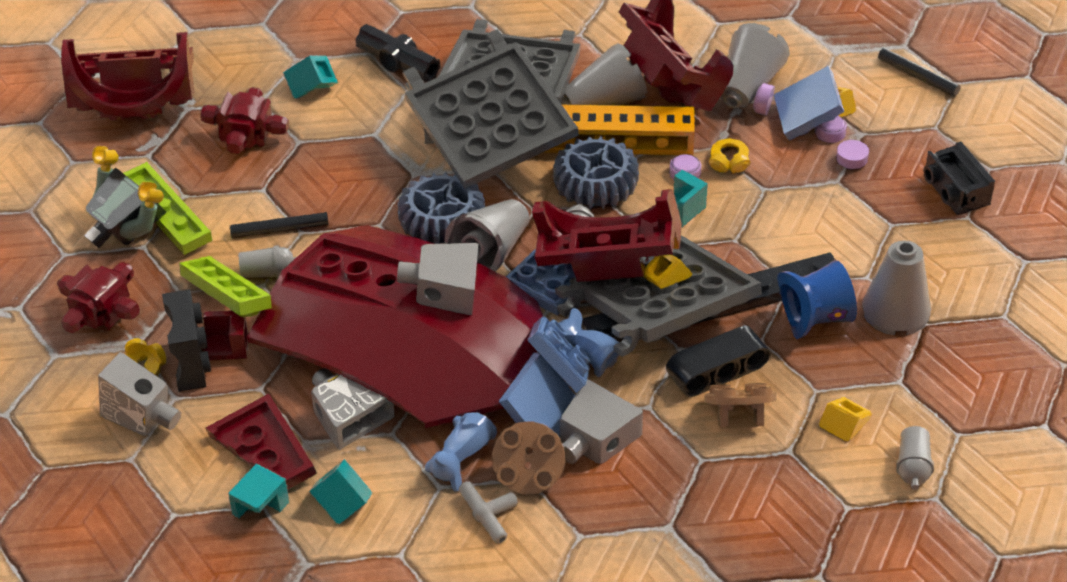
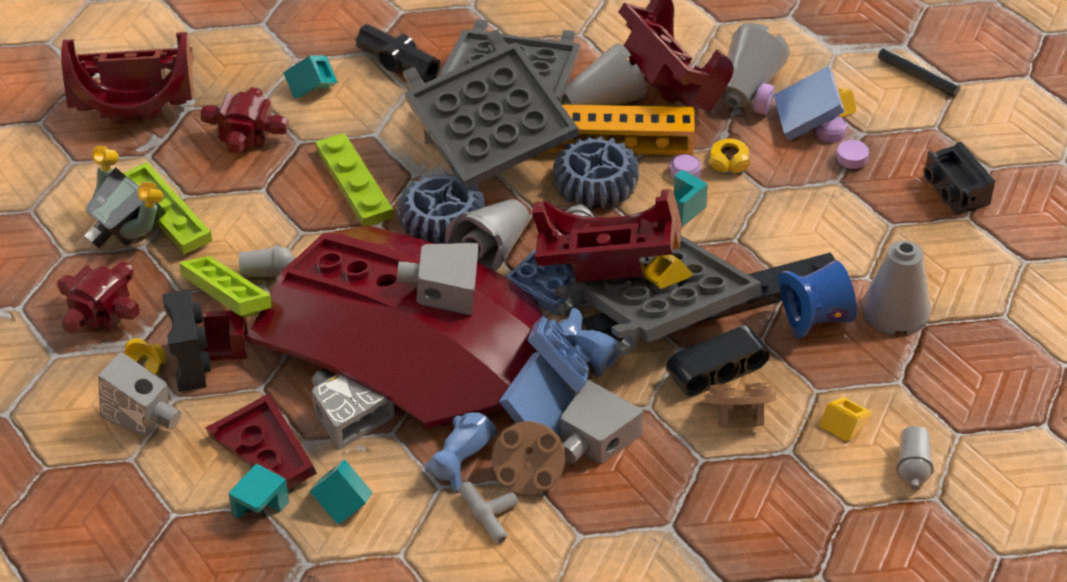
black bar [230,212,329,238] -> none
none -> lime plate [315,133,394,226]

